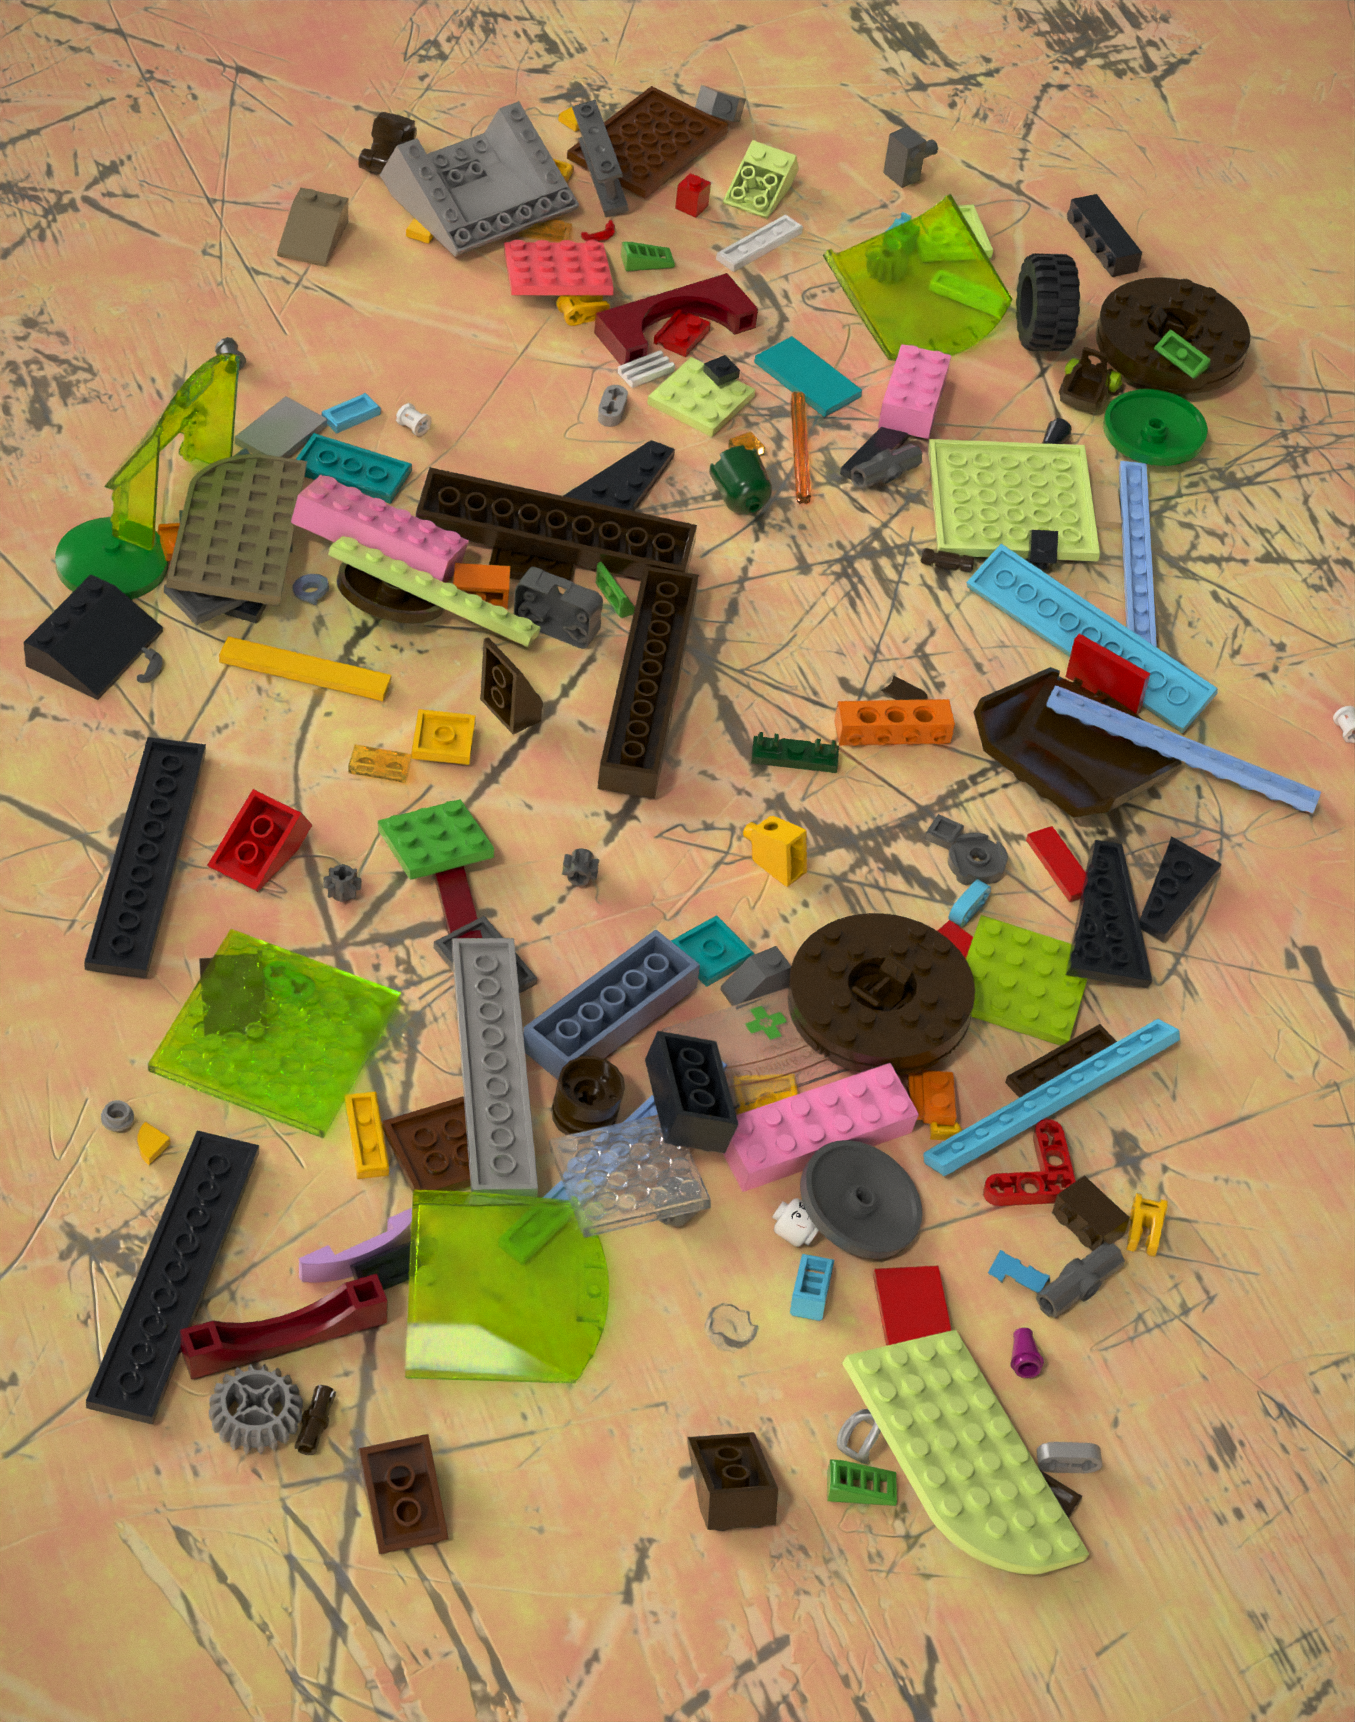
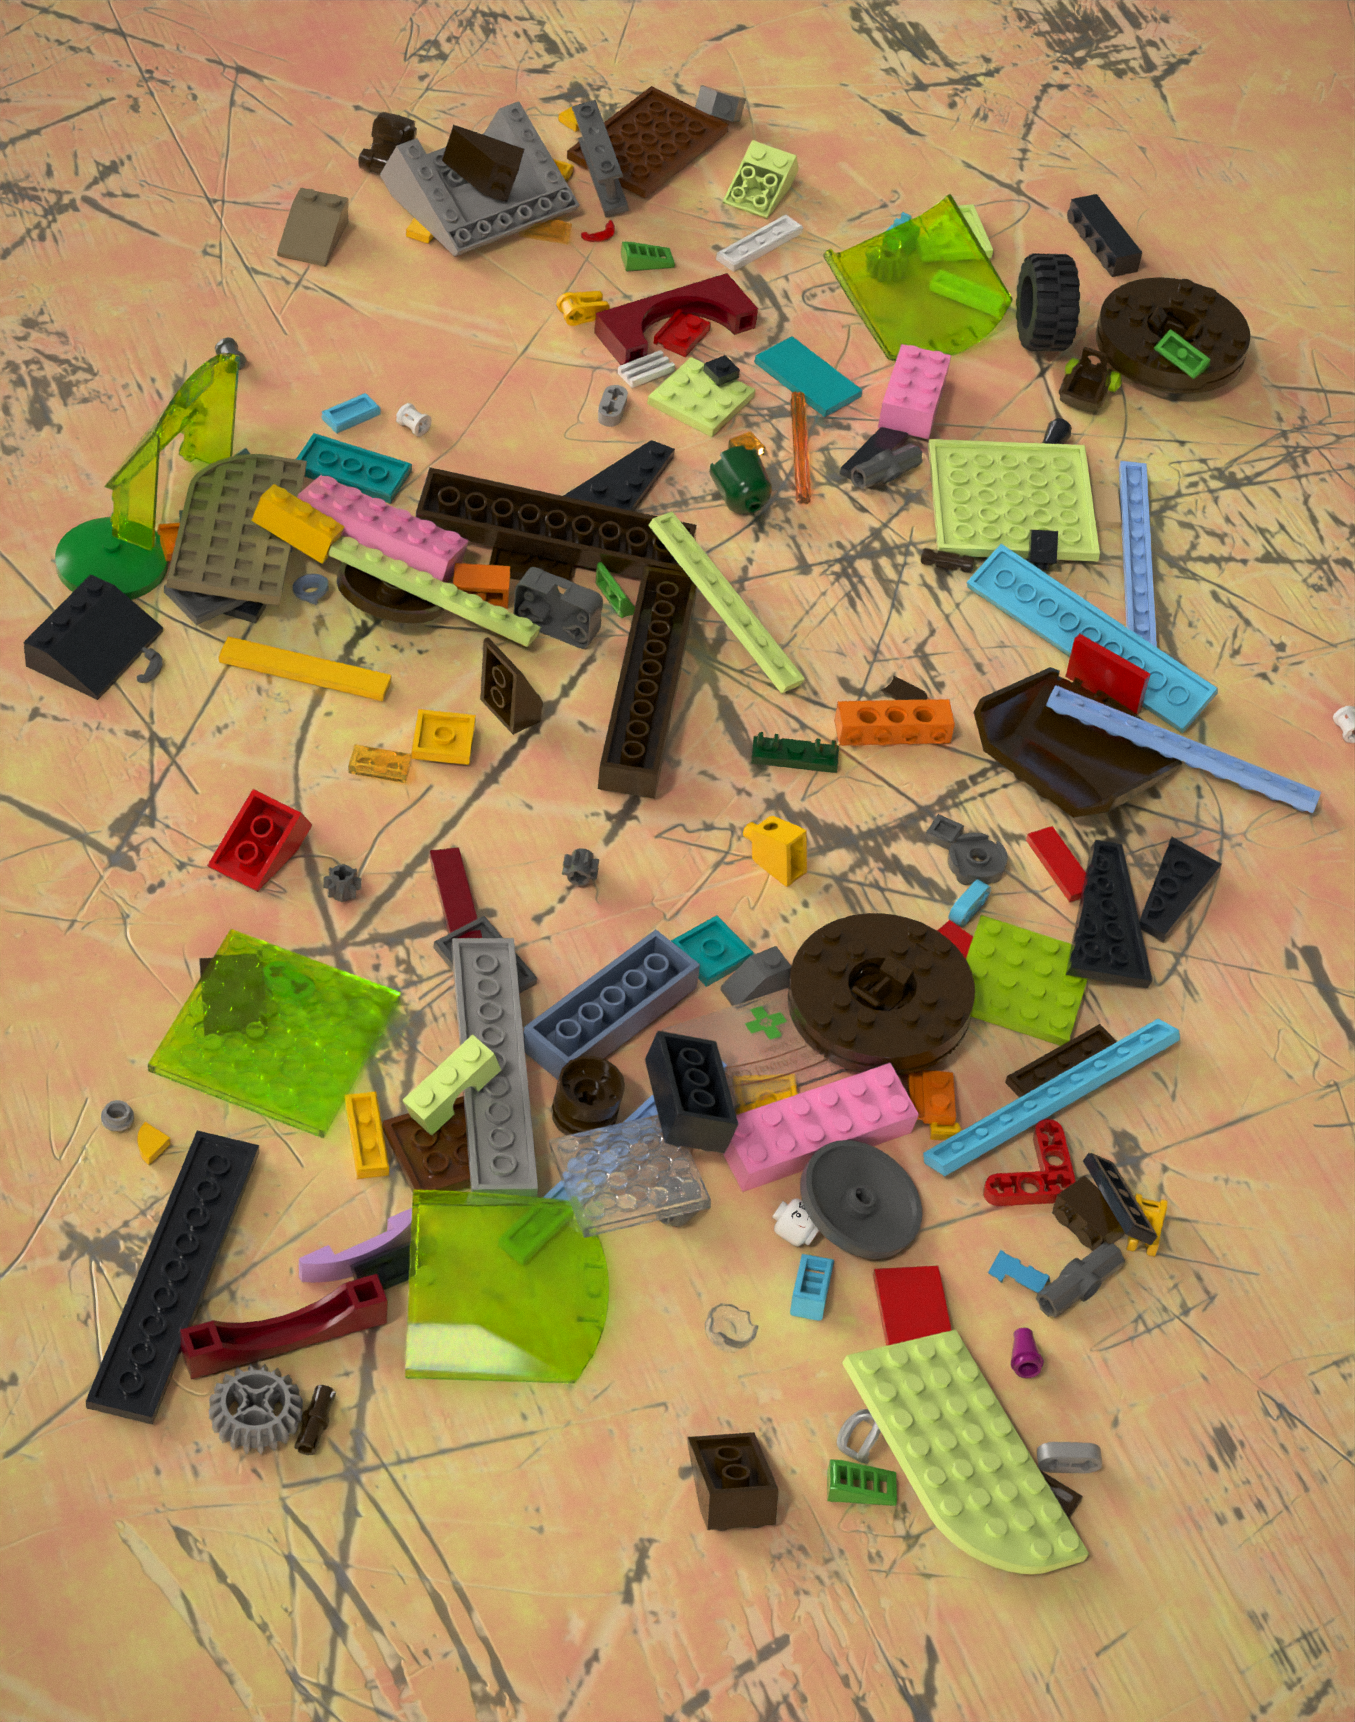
black plate [84,737,206,978] -> none
light grey tile [235,396,327,458] -> none
reddish brown slope [357,1434,449,1554] -> none
bright green plate [378,799,494,880] -> none
coral plate [504,240,613,295] -> none
red brick [675,173,711,218] -> none
dark grey brick [883,126,938,188] -> none
green dish [1103,389,1208,466] -> none
none -> yellow brick [251,484,345,564]
none -> yellowish green arch [403,1034,501,1136]
none -> dark brown slope [442,124,524,202]
none -> yellowish green plate [649,511,805,693]
none -> black tile [1083,1153,1158,1245]

